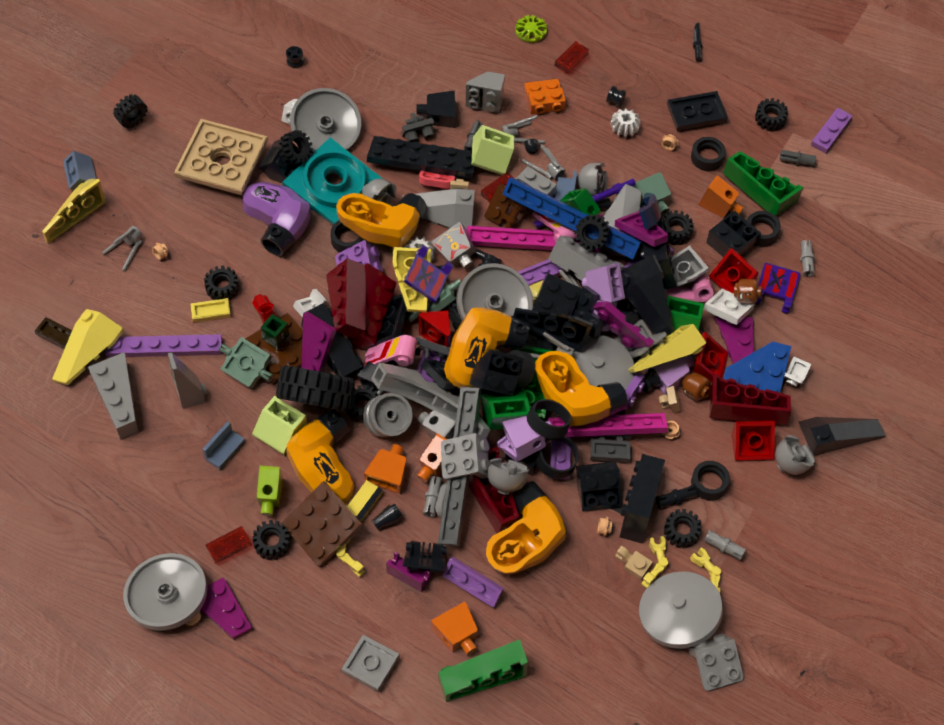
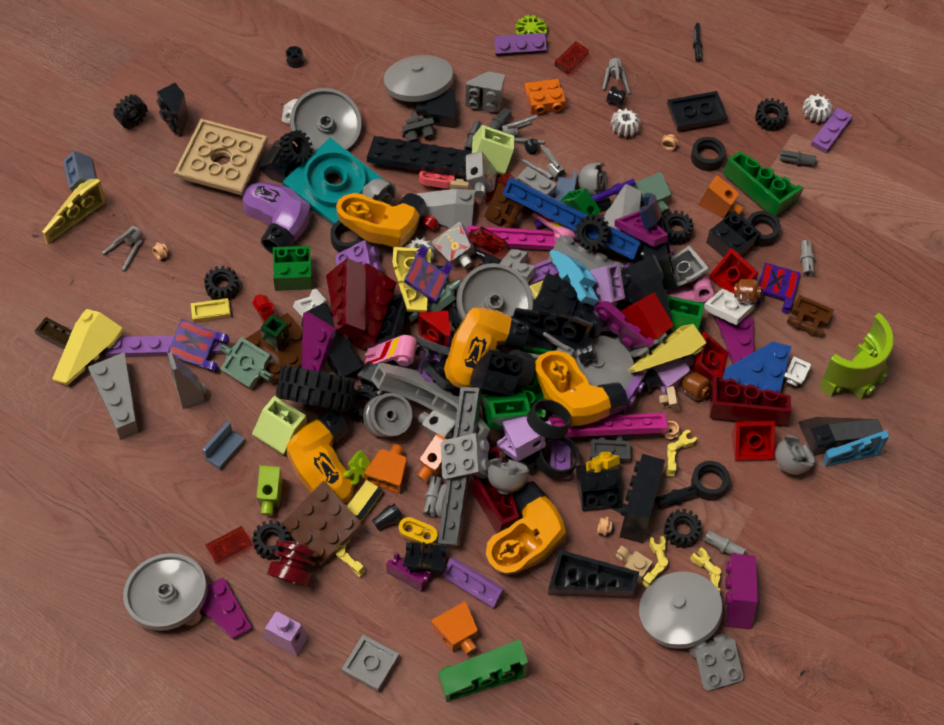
none -> black slope [156,83,188,137]
none -> flag [167,319,230,372]
none -> lavender torso [263,612,308,656]
none -> dark red wheel [267,540,318,587]
none -> green slope [273,246,312,291]
none -> lime plate [343,450,371,485]
none -> light grey dish [384,55,454,102]
none -> yellow plate [399,517,437,547]
none -> red plate [421,215,439,232]
none -> light grey torso [466,151,497,198]
none -> clear red plate [468,226,508,255]
none -> dark grey axle [488,108,512,130]
none -> medium lavender plate [494,33,547,54]
none -> light grey plate [499,249,536,283]
none -> black wedge [548,550,639,598]
none -> medium azure slope [549,250,599,306]
none -> black wheel [576,342,597,365]
none -> yellow plate [586,452,620,473]
none -> light grey plant [602,58,630,94]
none -> red slope [621,292,673,340]
none -> light yellow piece [666,430,697,477]
none -> magenta wedge [725,553,758,630]
none -> reddish brown plate [787,295,834,337]
none -> white gear [802,94,833,123]
none -> lime piece [819,313,894,399]
none -> dark azure wing [822,430,889,467]

